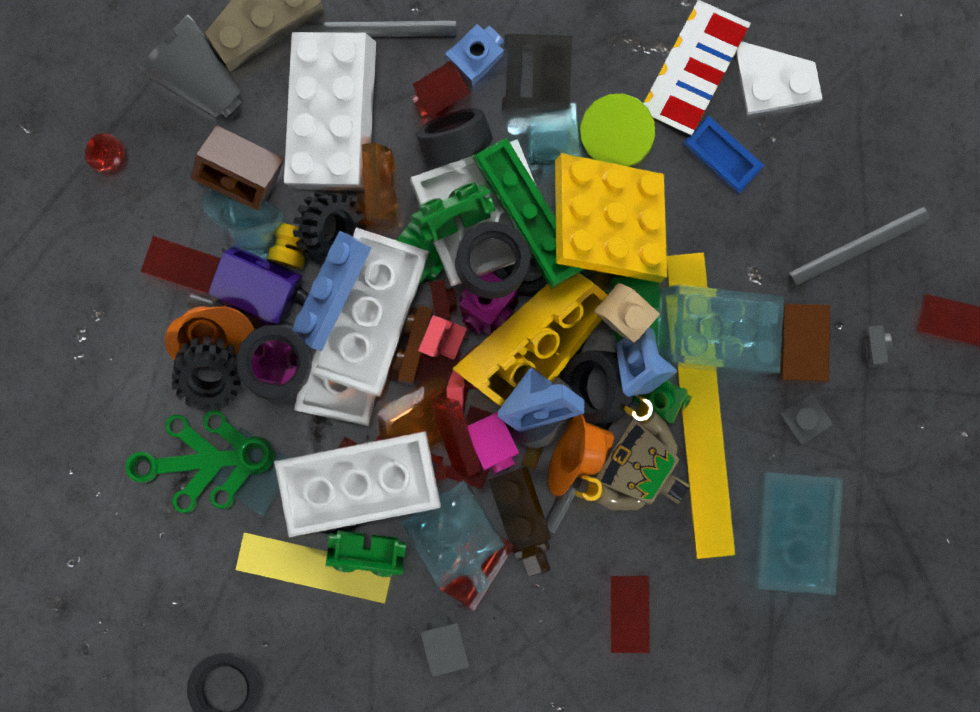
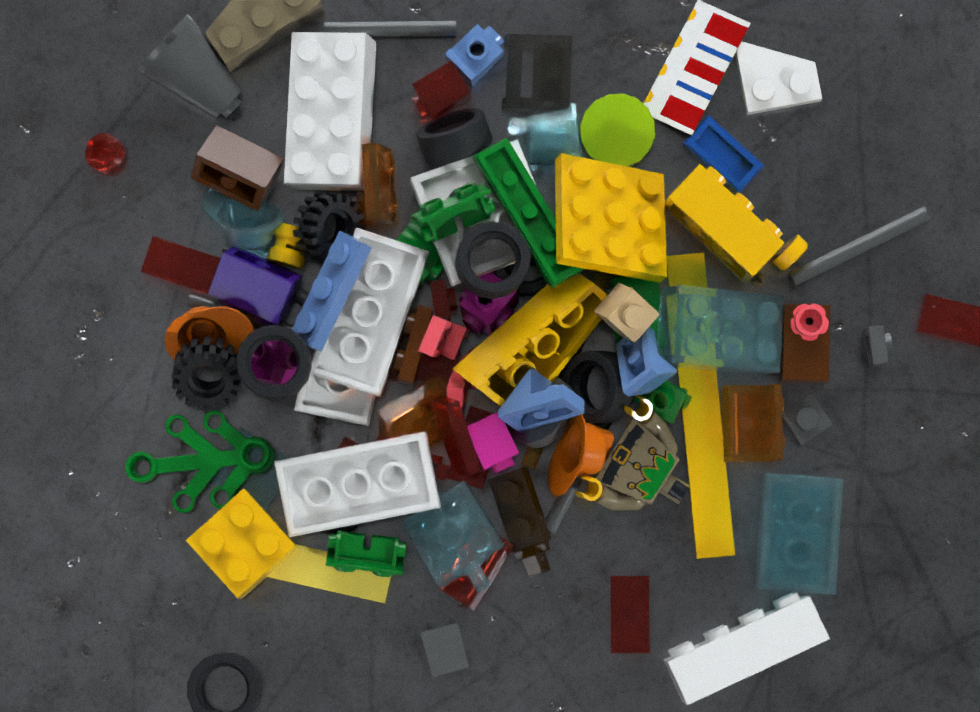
none -> yellow brick [186,488,299,599]
none -> white brick [663,592,830,705]
none -> yellow brick [665,164,785,285]
none -> clear orange bracket [722,384,785,462]
none -> yellow tile [772,234,808,271]
none -> coral plate [790,303,829,341]

